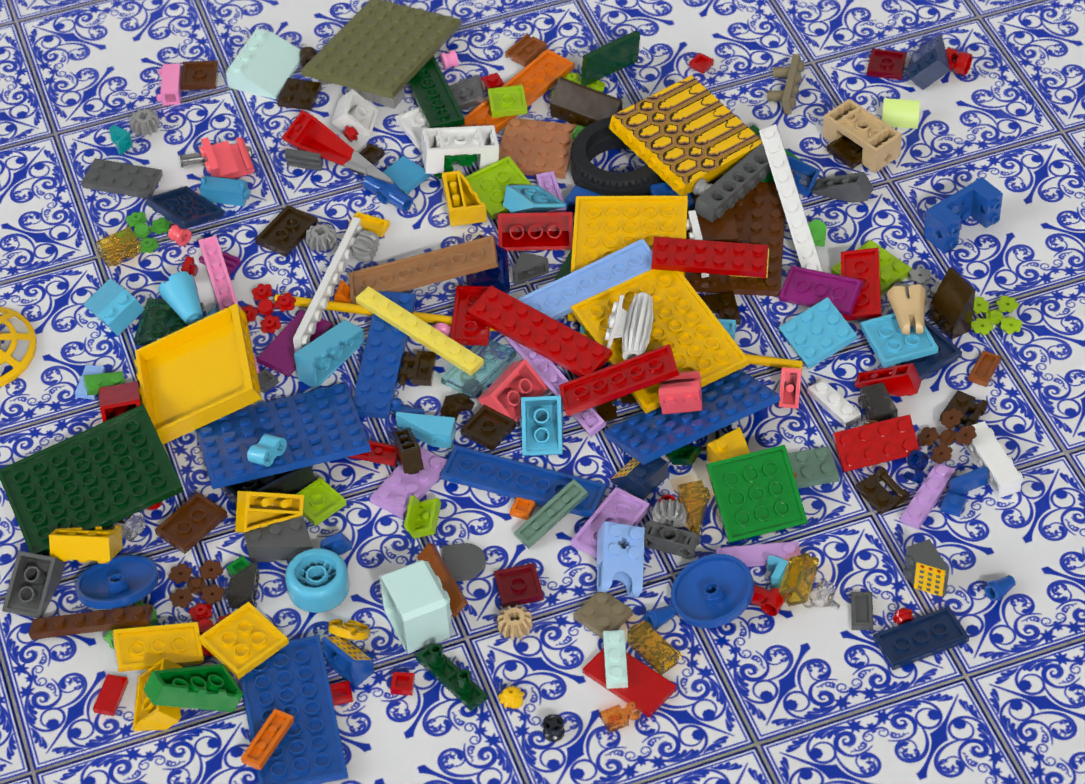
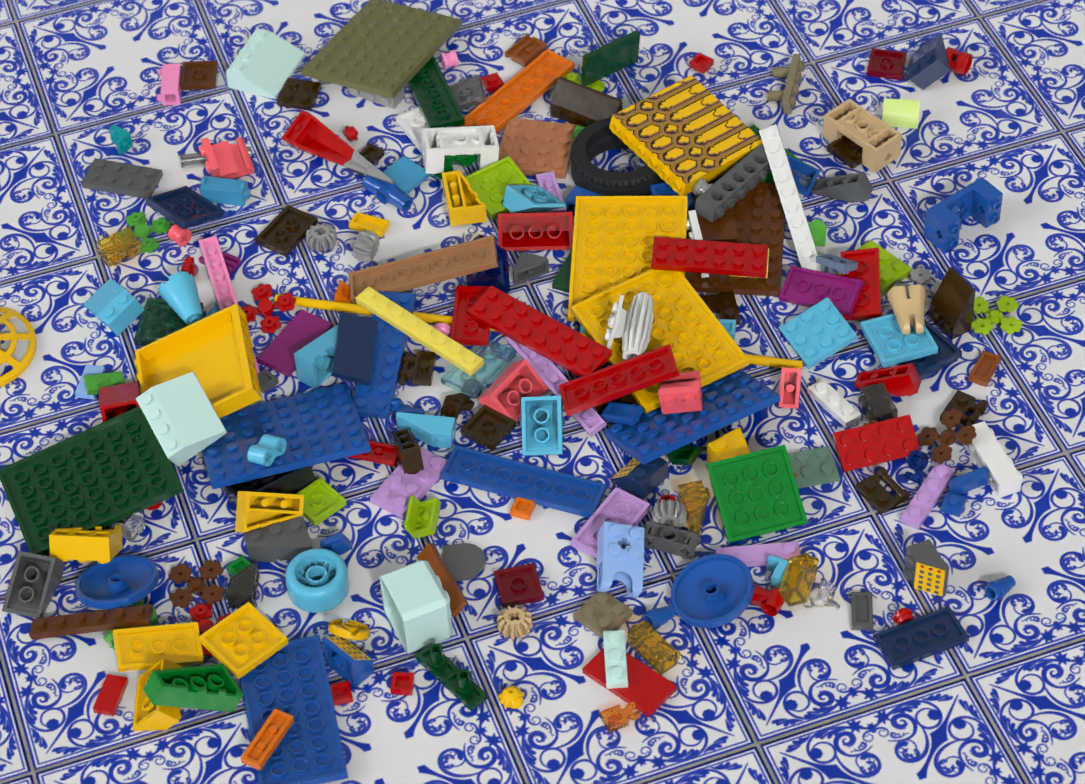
light grey gear [129,108,160,137] -> none
reddish brown plate [155,492,228,554] -> none
dark grey tile [285,148,323,171] -> none
white plate [293,217,363,352] -> none
dark brown wheel [299,47,317,67] -> none
white slope [331,89,379,136] -> none
lime plate [488,85,528,118] -> none
sand green plate [514,479,588,549] -> none
light blue plate [518,239,653,320] -> none
black wheel [542,714,565,742] -> none
none -> light aqua slope [136,372,228,467]
none -> dark blue tile [331,311,378,386]
none -> blue tile [600,401,644,426]
none -> sand blue plate [816,254,858,274]

